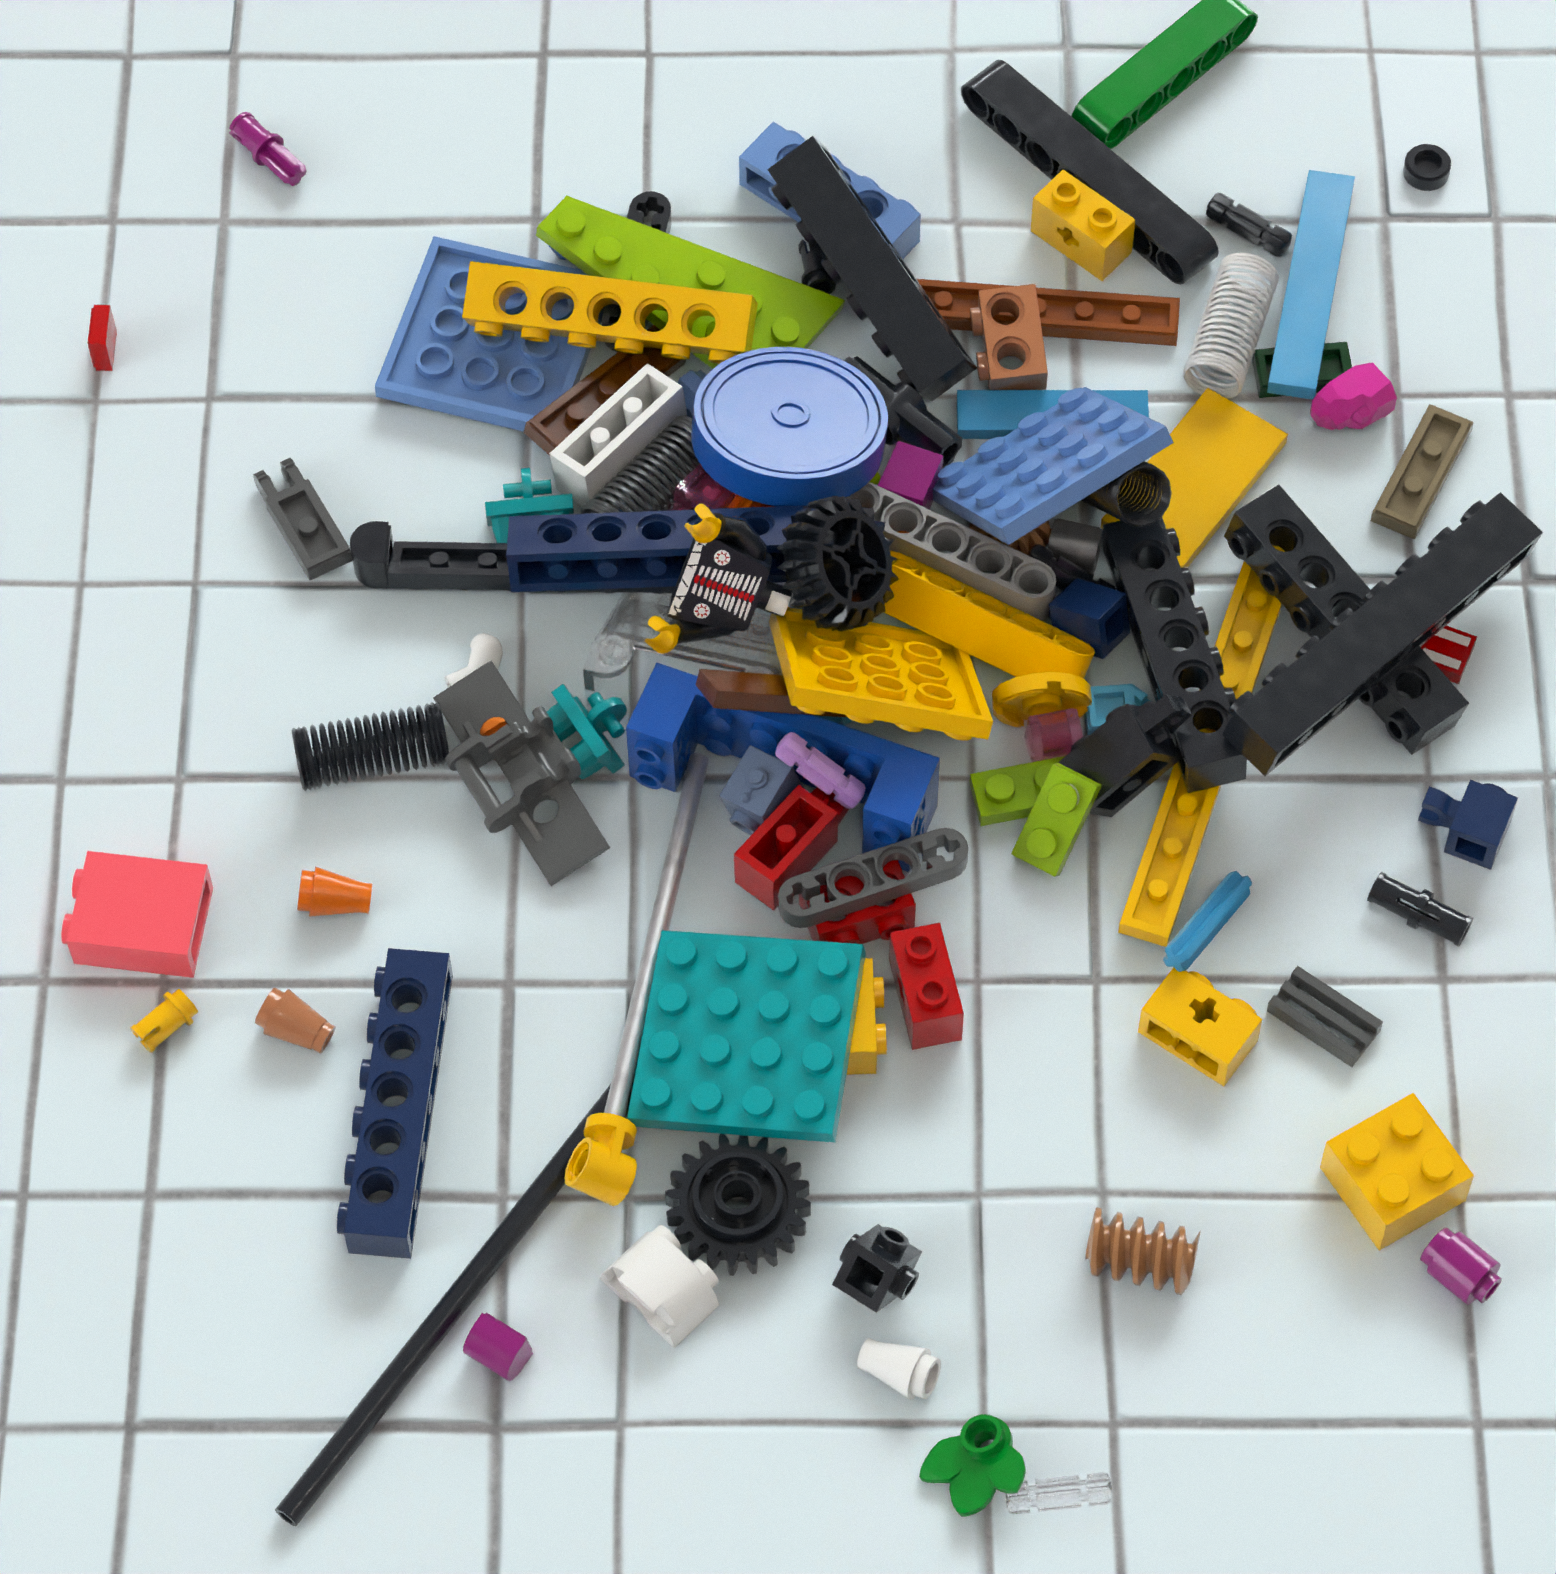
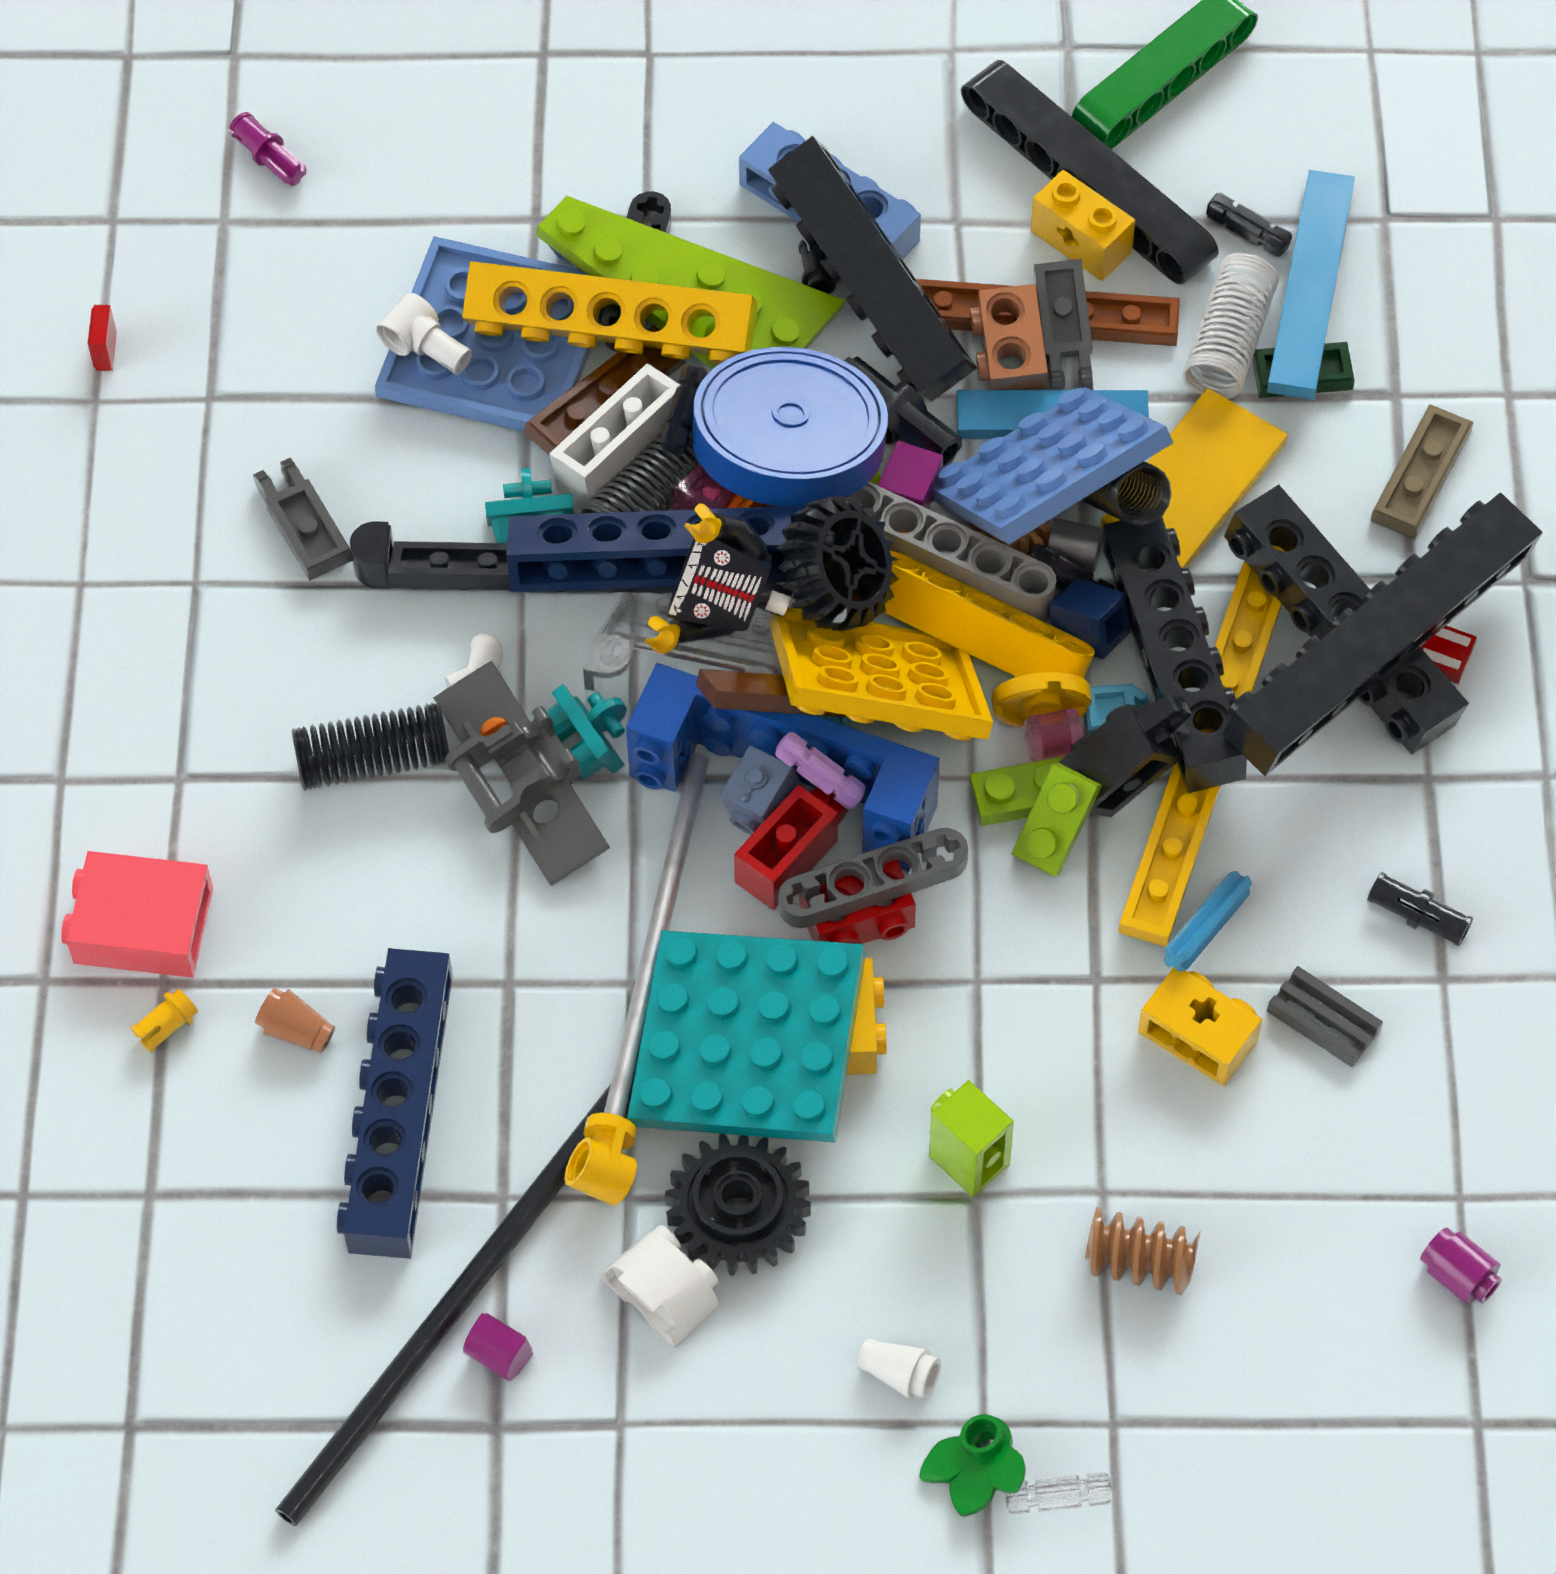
orange cone [297,866,372,917] -> none
black brick [832,1224,922,1313] -> none
red brick [889,923,964,1050] -> none
dark pink rock [1310,362,1397,430] -> none
yellow brick [1320,1092,1474,1251] -> none
black tile [1403,144,1451,191] -> none
dark blue brick [1418,779,1518,870] -> none
none -> white pin [375,292,472,375]
none -> black axle [660,365,708,455]
none -> lime brick [929,1080,1014,1198]
none -> dark grey hinge [1034,259,1093,390]

